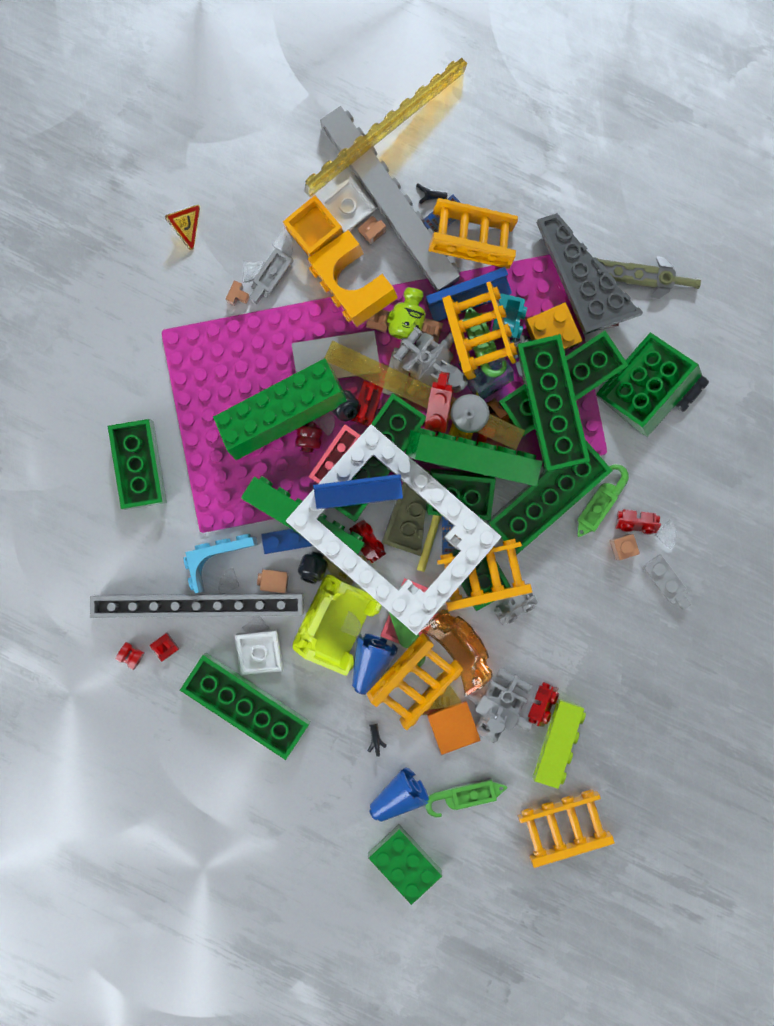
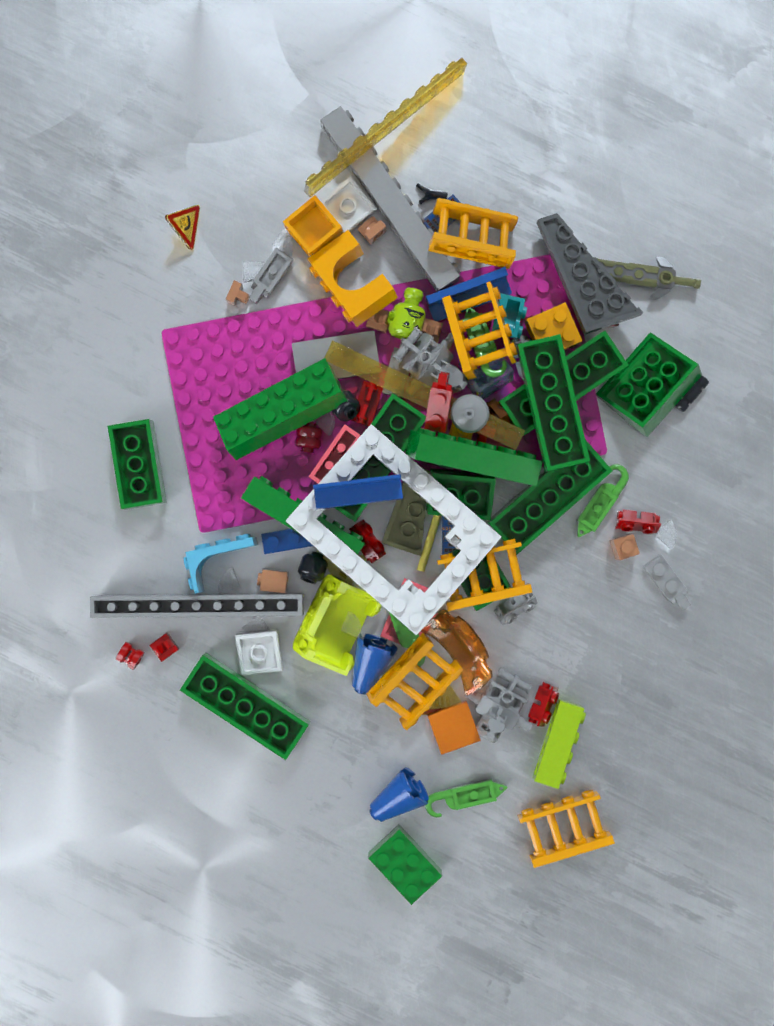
black bar [367,723,387,757] -> none

